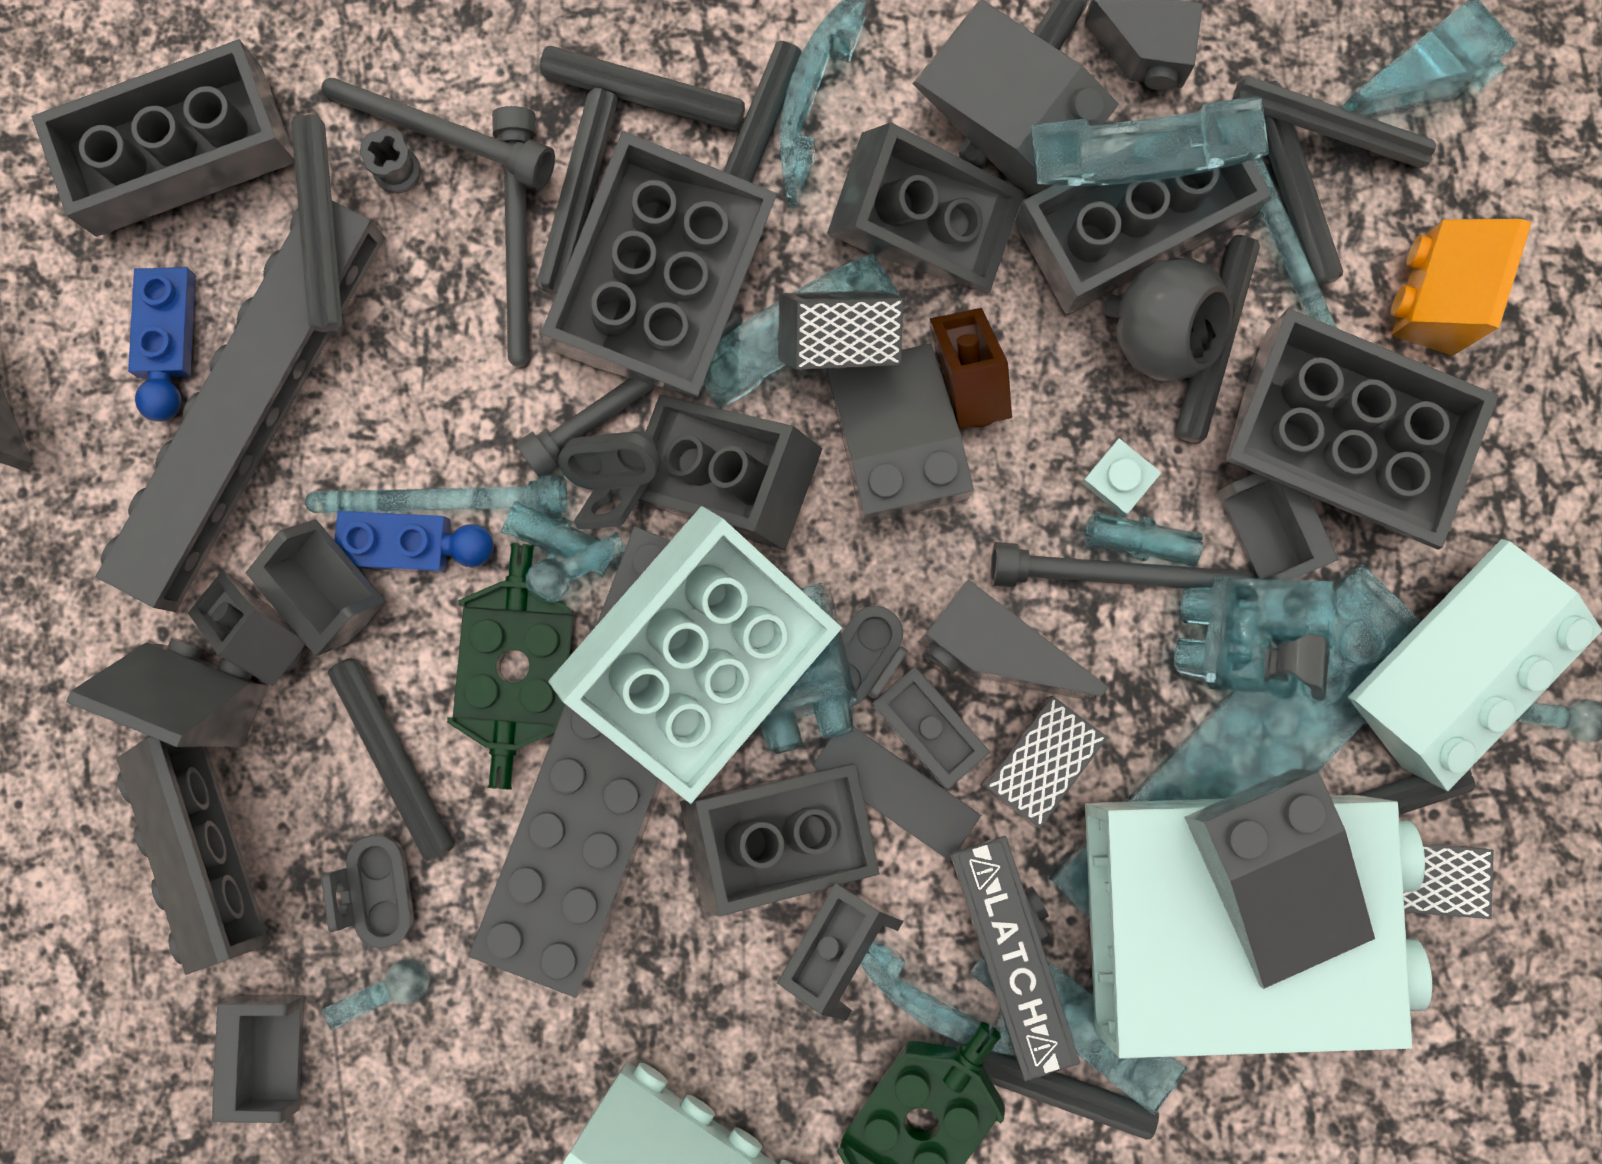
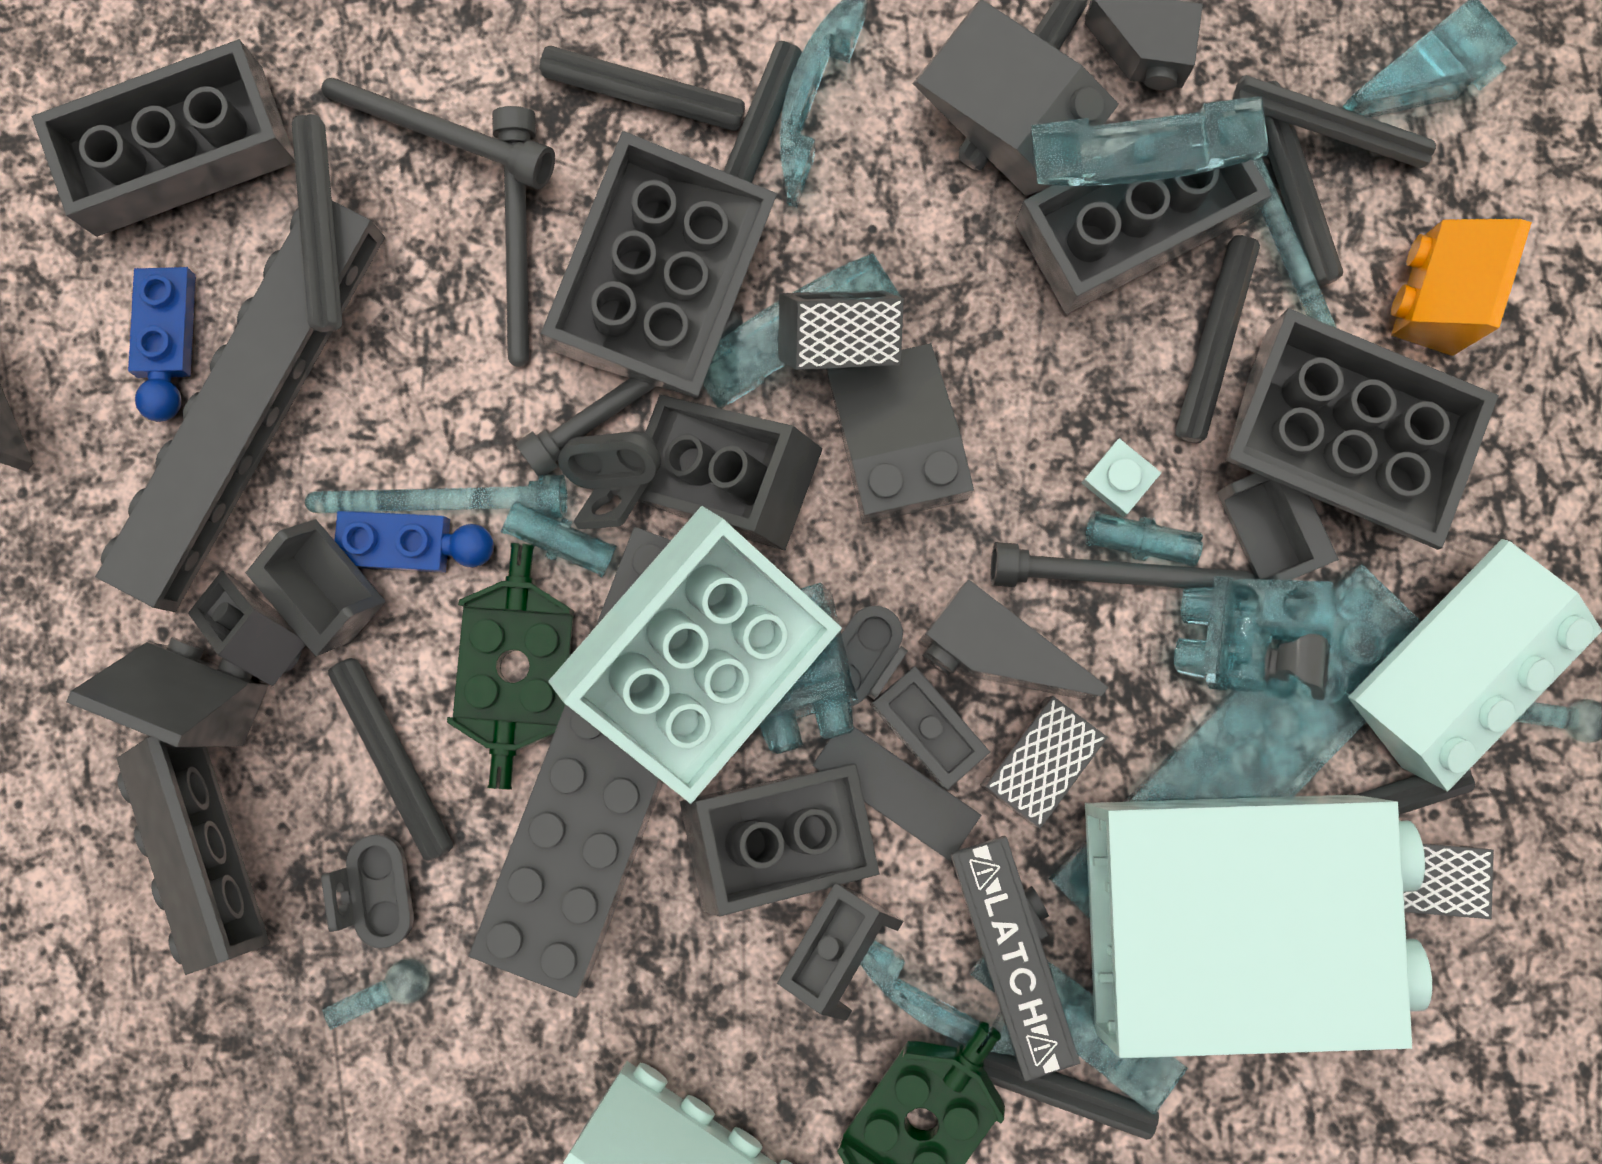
dark grey panel [212,994,305,1123] -> none
dark grey bush [359,128,421,194] -> none
clear light blue bar [526,531,626,603] -> none
dark grey axle [537,88,618,294] -> none
dark grey slope [827,122,1024,292] -> none
reddish brown slope [929,308,1012,429] -> none
dark grey piece [1104,258,1233,381] -> none
dark grey slope [1185,768,1375,989] -> none

